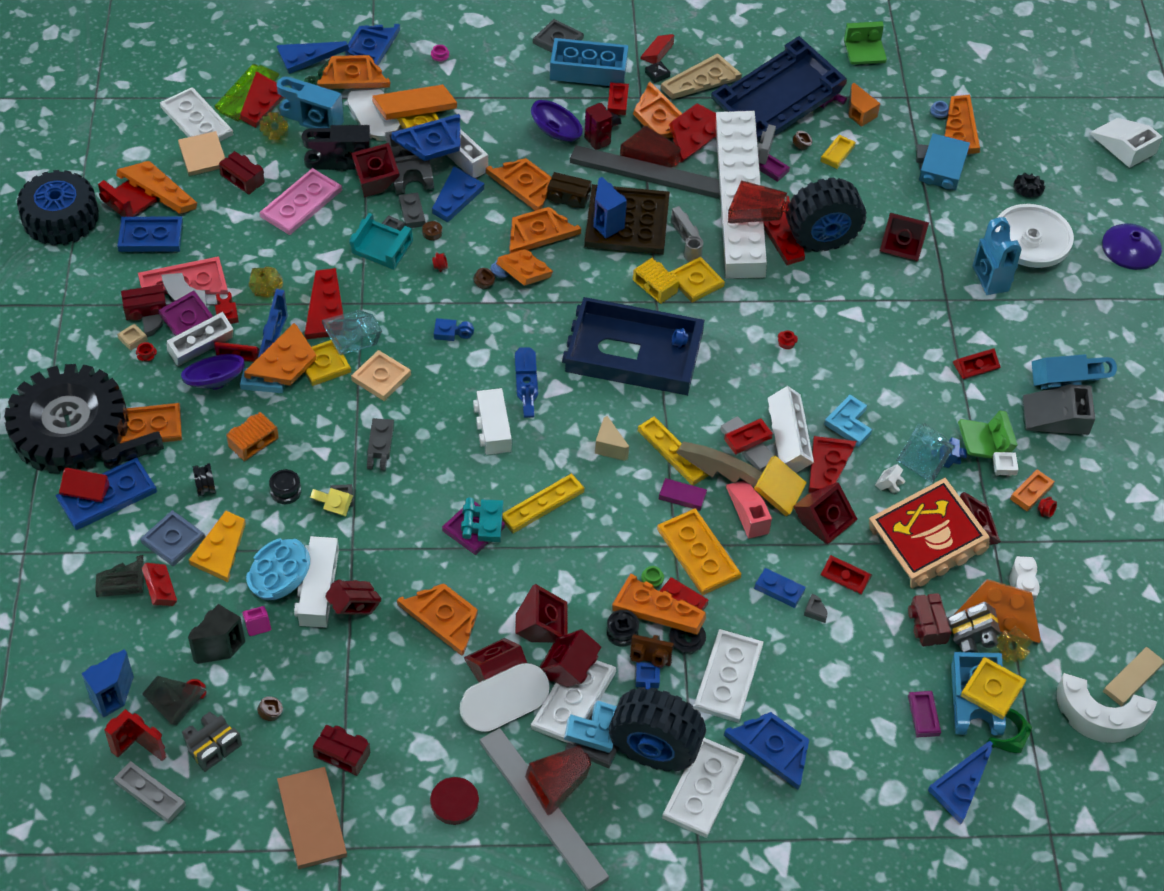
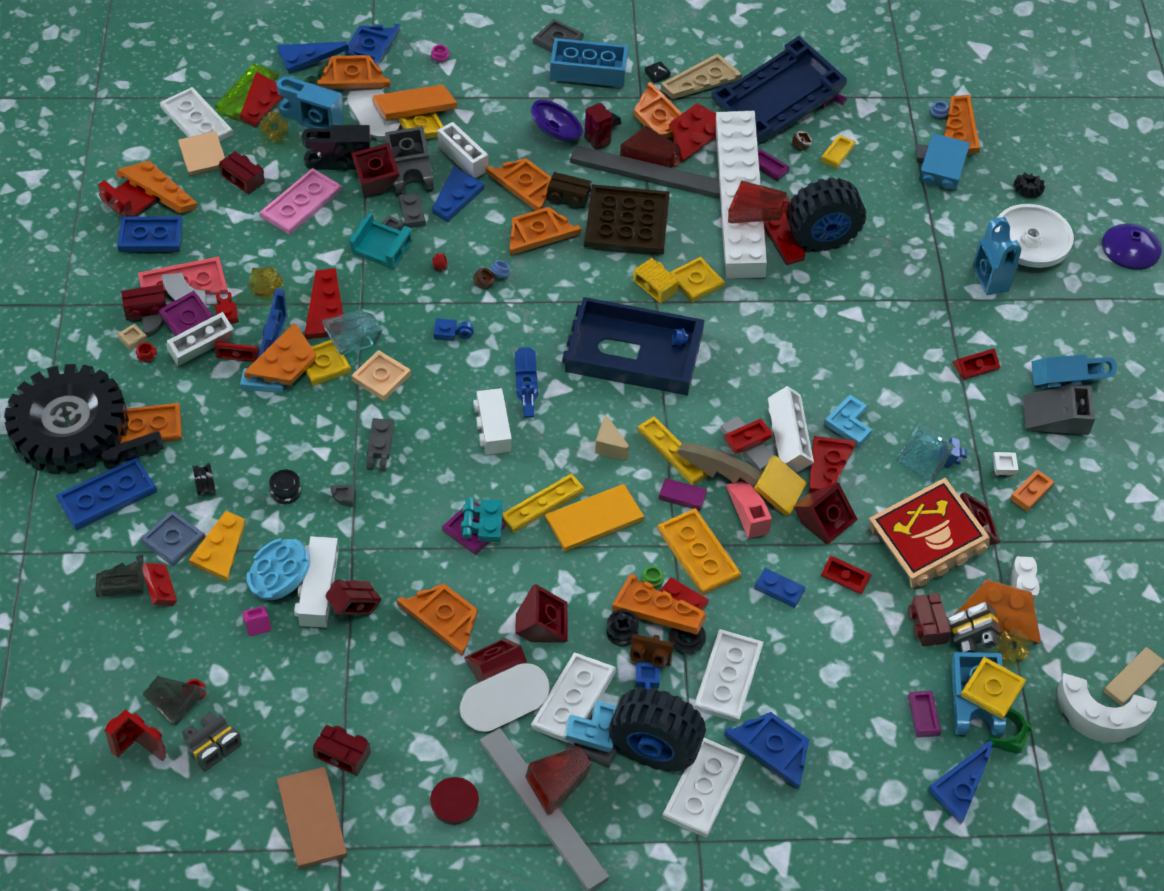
black wheel [17,170,99,245] -> none
red slope [59,468,110,502] -> none
blue slope [81,649,134,718] -> none
light grey plate [113,761,186,823] -> none
dark purple dish [181,354,245,390] -> none
pearl dark grey slope [188,604,245,664] -> none
orange brick [226,412,279,461] -> none
tile [257,696,283,721] -> none
light yellow plate [310,488,353,516] -> none
blue wing [391,114,460,161] -> none
reddish brown tile [422,221,442,240] -> none
orange plate [496,249,553,286] -> none
dark red slope [539,629,601,687] -> none
blue slope [594,177,627,238] -> none
red plate [607,82,629,115] -> none
red slope [640,34,675,64] -> none
light grey plate [671,206,703,262] -> none
light grey plate [758,125,776,165] -> none
red plate [778,330,798,349] -> none
dark grey tile [804,594,828,623] -> none
bright green bracket [844,21,887,65] -> none
orange slope [848,83,880,127] -> none
white tile [875,464,905,494] -> none
dark red slope [880,213,930,261] -> none
bright green bracket [958,410,1018,459] -> none
red plate [1038,497,1057,517] -> none
white slope [1090,118,1163,168] -> none
none -> light orange tile [545,484,644,552]

